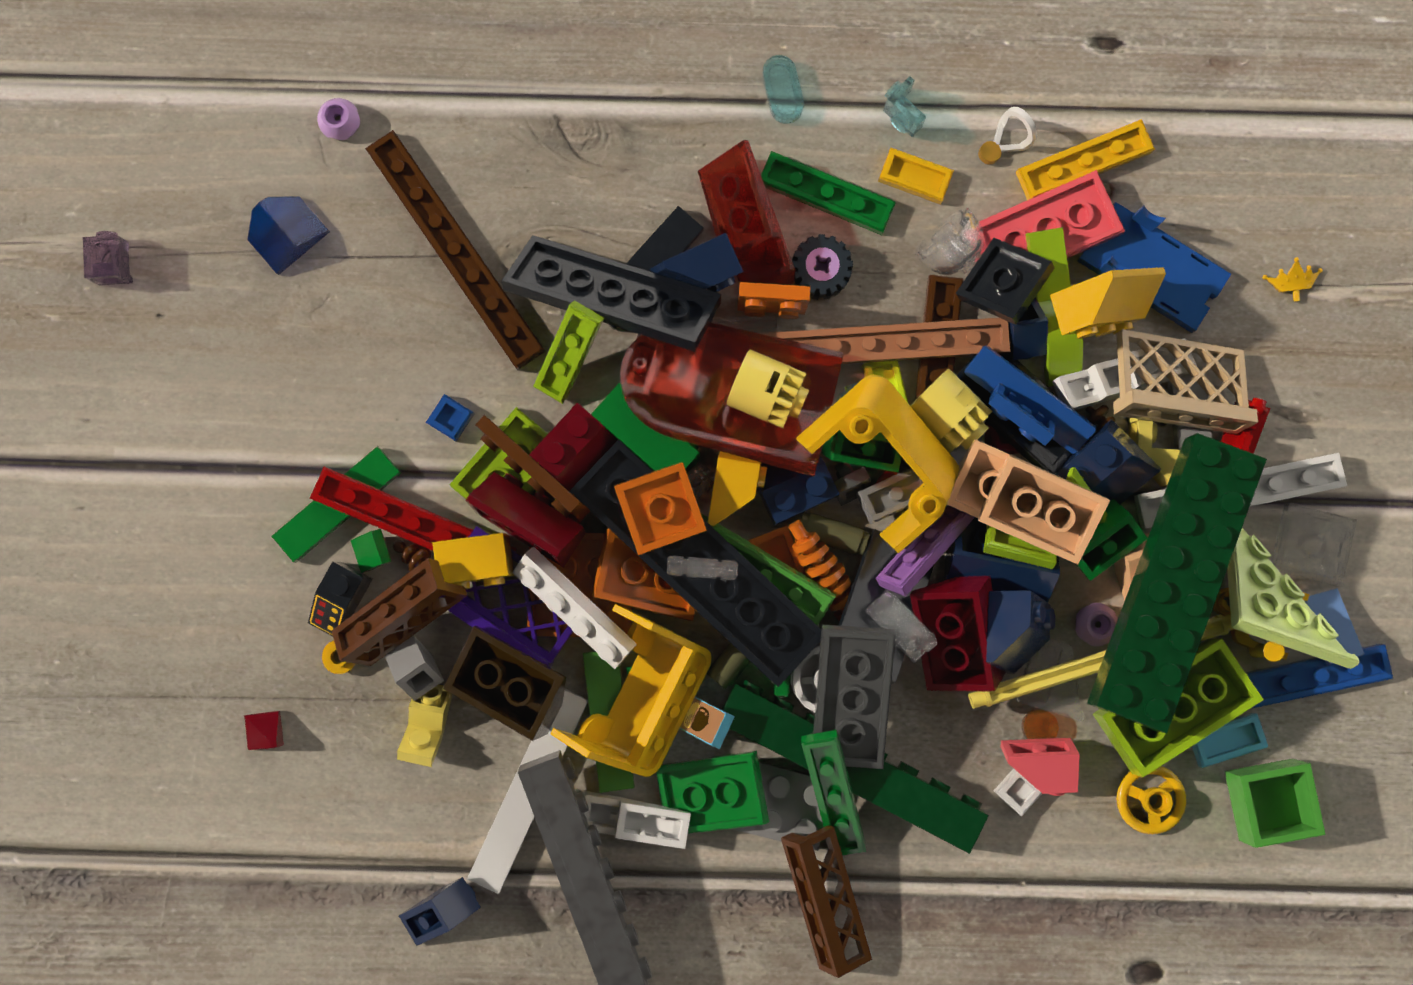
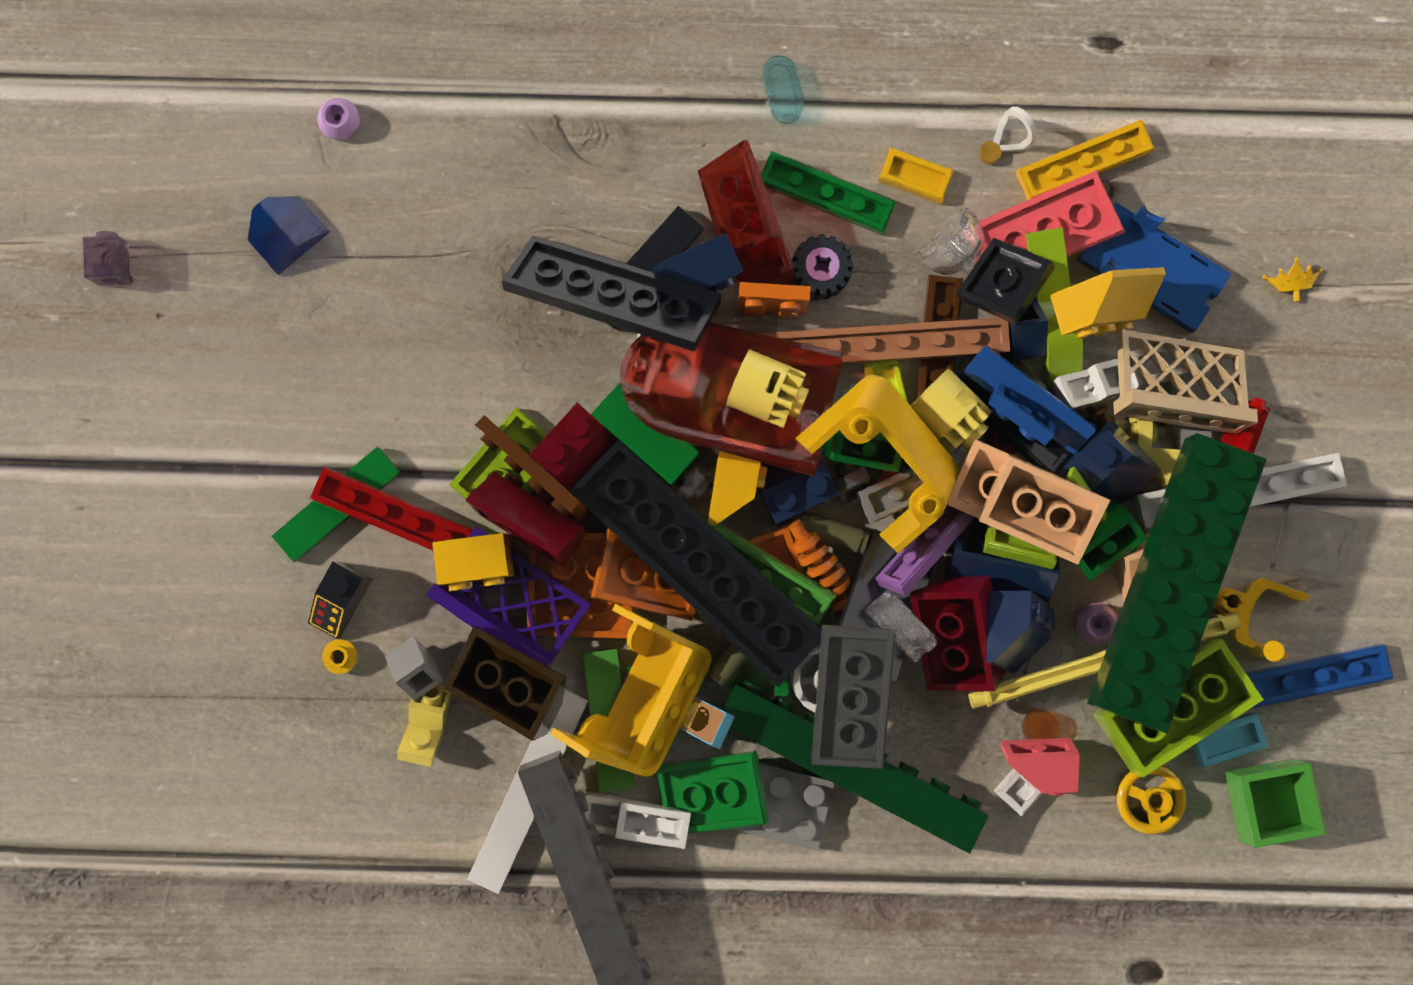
dark red slope [244,711,284,750] -> none
reddish brown fence [332,558,468,666] -> none
green tile [351,529,391,573] -> none
reddish brown tile [365,130,546,370] -> none
reddish brown hair [393,540,431,571] -> none
dark blue slope [399,877,481,946] -> none
blue tile [426,394,475,442] -> none
white plate [512,547,637,669] -> none
lime tile [533,300,604,404] -> none
orange plate [614,462,707,555] -> none
clear axle [667,556,738,580] -> none
reddish brown fence [781,825,872,978] -> none
green tile [801,730,867,856] -> none
clear light blue bracket [883,76,926,138] -> none
yellowish green tile [1227,528,1359,669] -> none
medium blue tile [1305,588,1365,665] -> none

